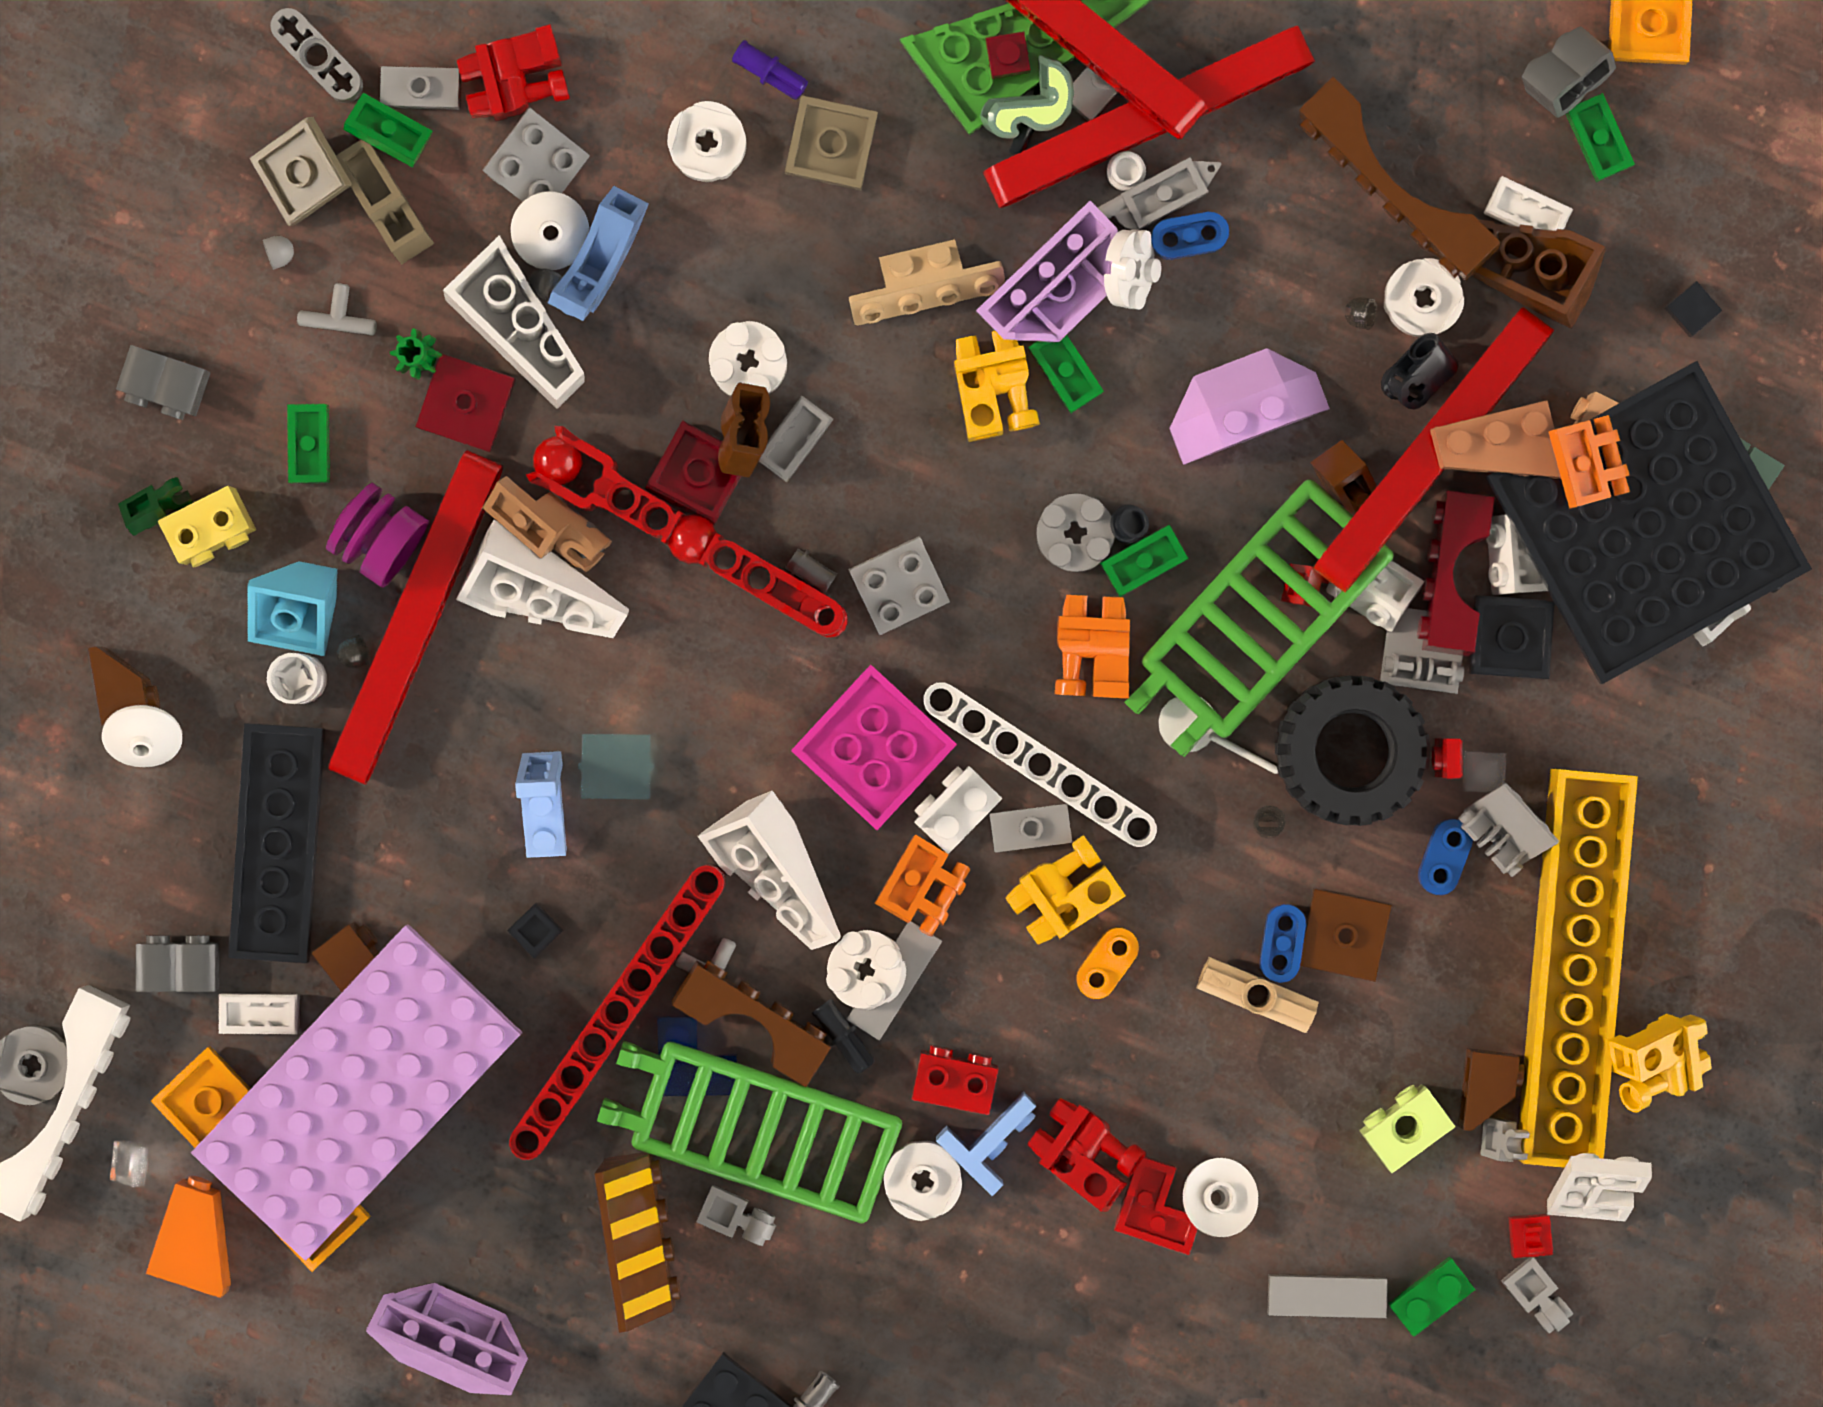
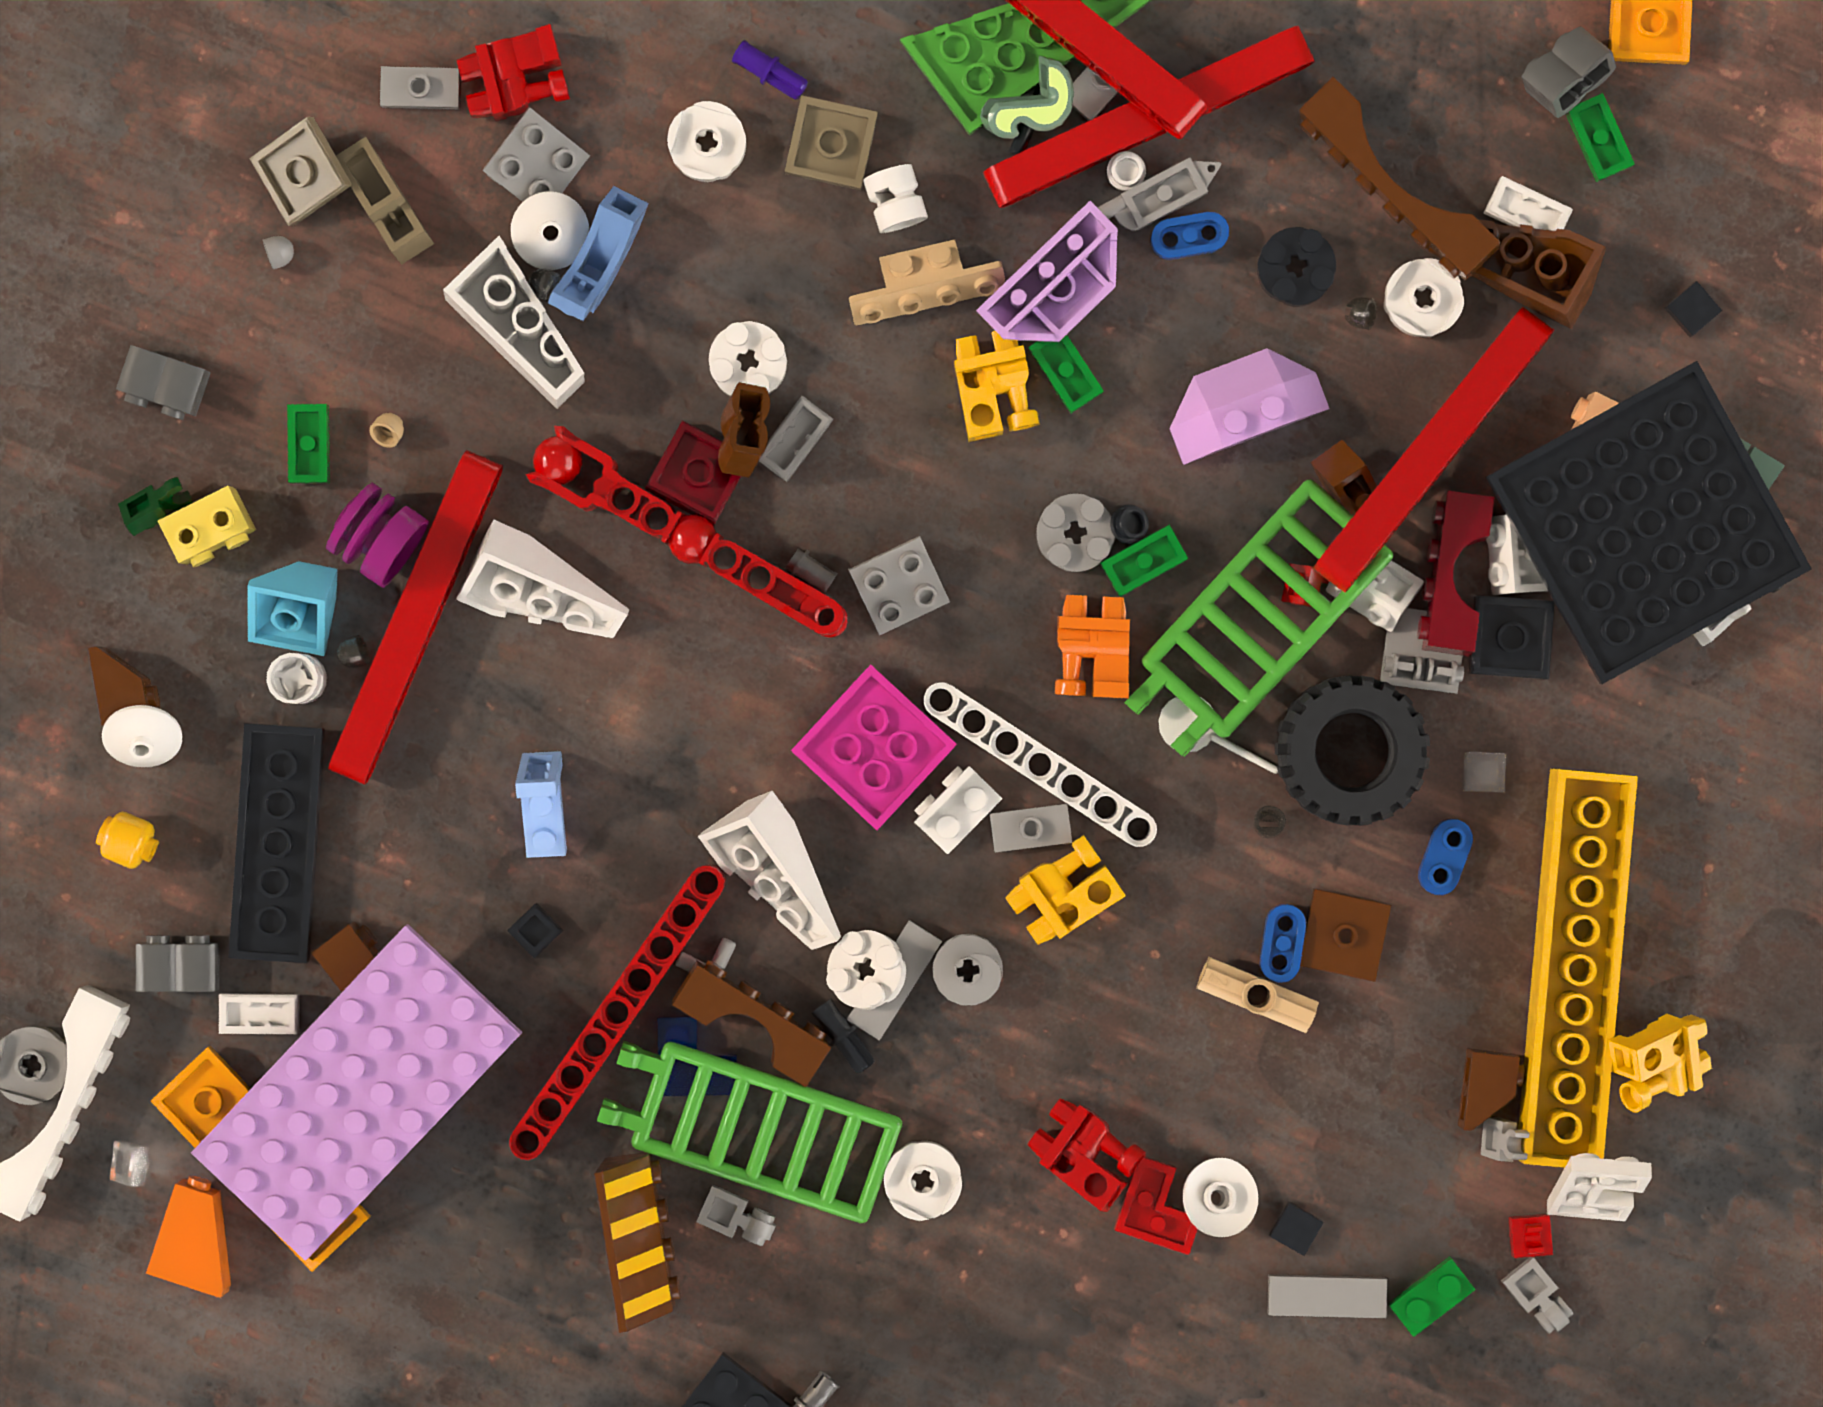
light grey beam [270,8,363,103] -> none
light grey piece [297,283,377,335] -> none
green plate [343,93,432,168] -> none
lavender wedge [366,1283,528,1395] -> none
green gear [390,328,442,380] -> none
dark red plate [415,354,516,453] -> none
medium nougat plate [483,476,612,572] -> none
clear light blue piece [578,734,654,799] -> none
orange plate [875,835,970,937] -> none
red brick [912,1045,998,1115] -> none
light blue bracket [936,1091,1036,1196] -> none
dark red plate [985,31,1031,79] -> none
light orange plate [1076,927,1139,999] -> none
white plate [1104,229,1161,310] -> none
yellowish green brick [1359,1085,1455,1173] -> none
black piece [1381,333,1459,410] -> none
nougat wing [1430,401,1561,479] -> none
red plate [1431,738,1463,779] -> none
light grey hinge [1458,783,1559,877] -> none
orange plate [1548,415,1630,508] -> none
none -> yellow head [96,811,159,869]
none -> tan hinge [370,413,404,448]
none -> white wheel [863,164,928,233]
none -> light grey piece [933,934,1003,1006]
none -> black plate [1257,227,1336,307]
none -> black tile [1269,1201,1324,1256]

